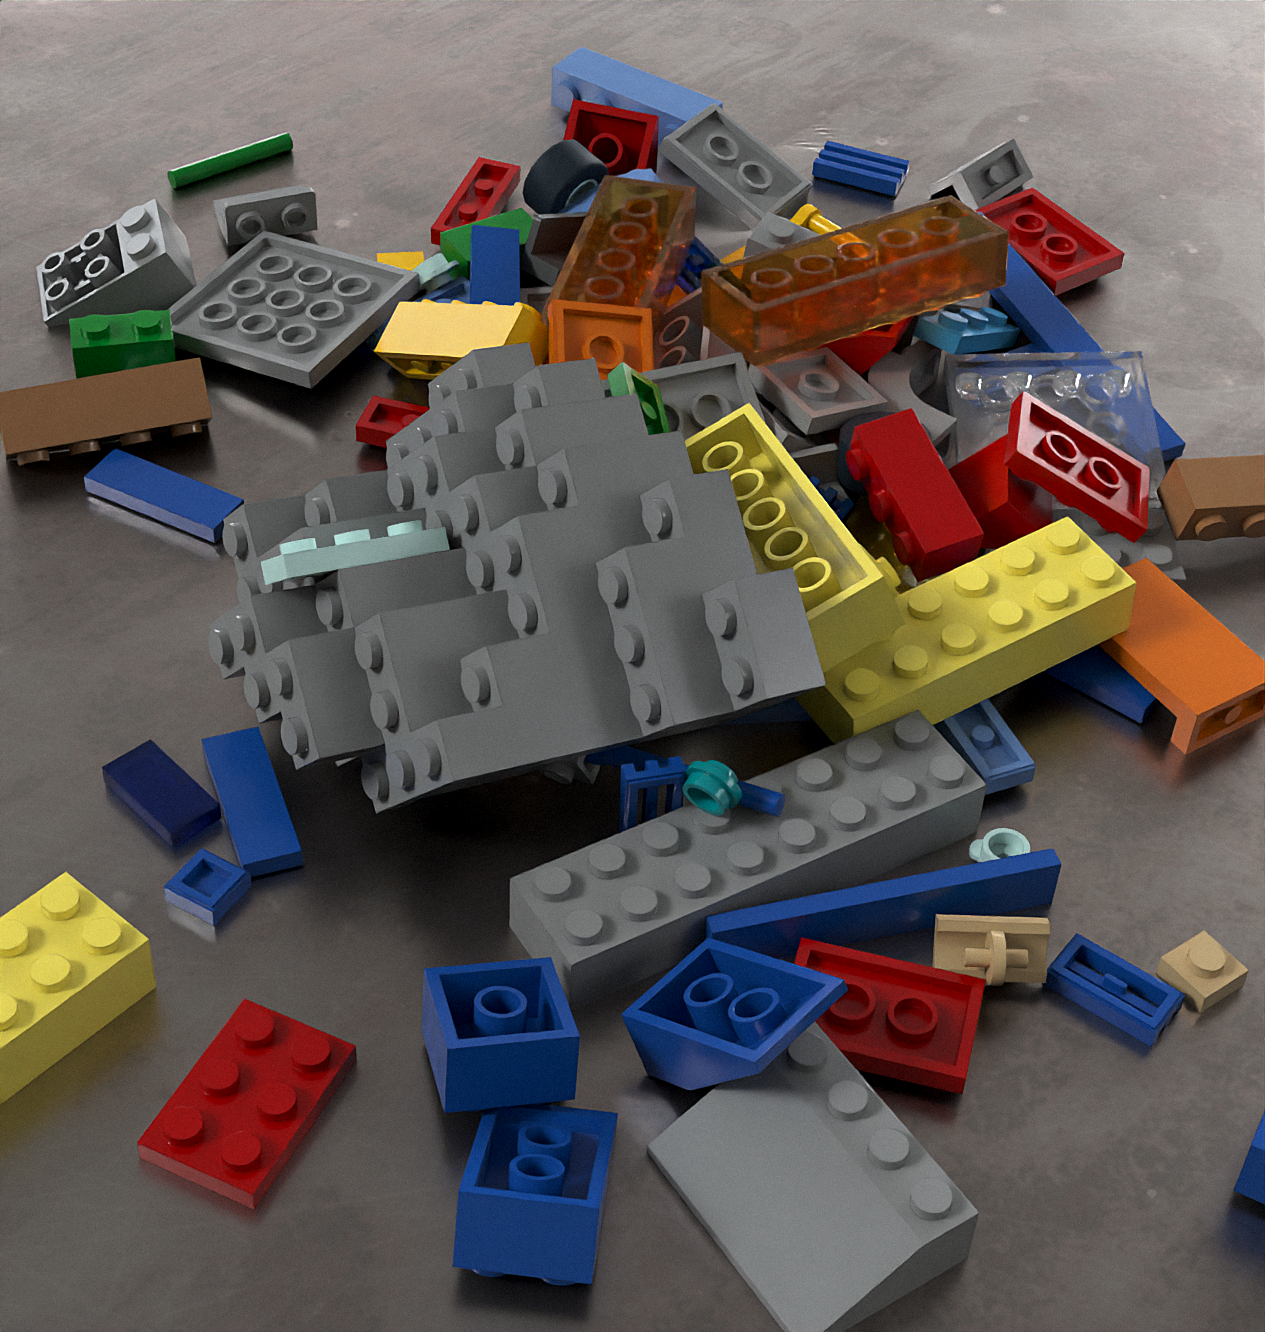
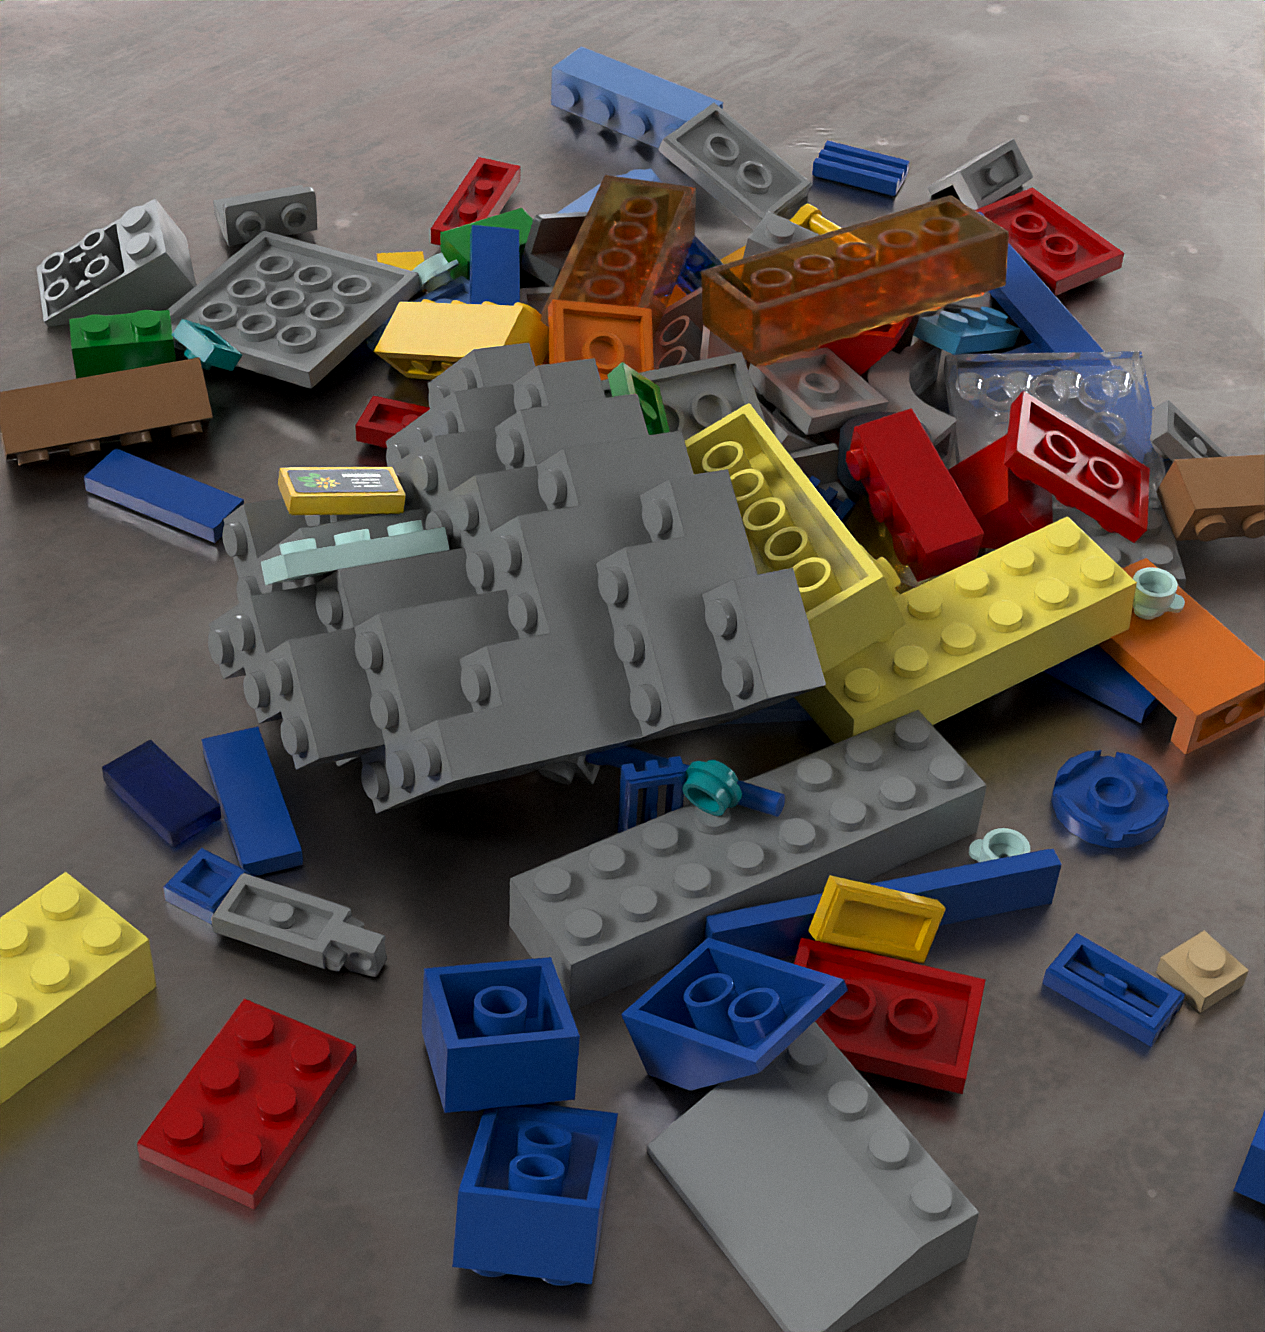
green bar [167,132,293,188] -> none
black wheel [522,139,609,214] -> none
red slope [563,99,659,177] -> none
tan hips [932,914,1051,986] -> none
medium blue hinge [933,698,1036,795] -> none
none -> teal plate [172,319,242,371]
none -> light grey hinge [211,873,387,977]
none -> tile [278,467,406,515]
none -> yellow tile [808,875,946,964]
none -> blue tile [1051,750,1169,848]
none -> light aqua plate [1133,567,1185,620]
none -> light grey plate [1150,400,1228,462]

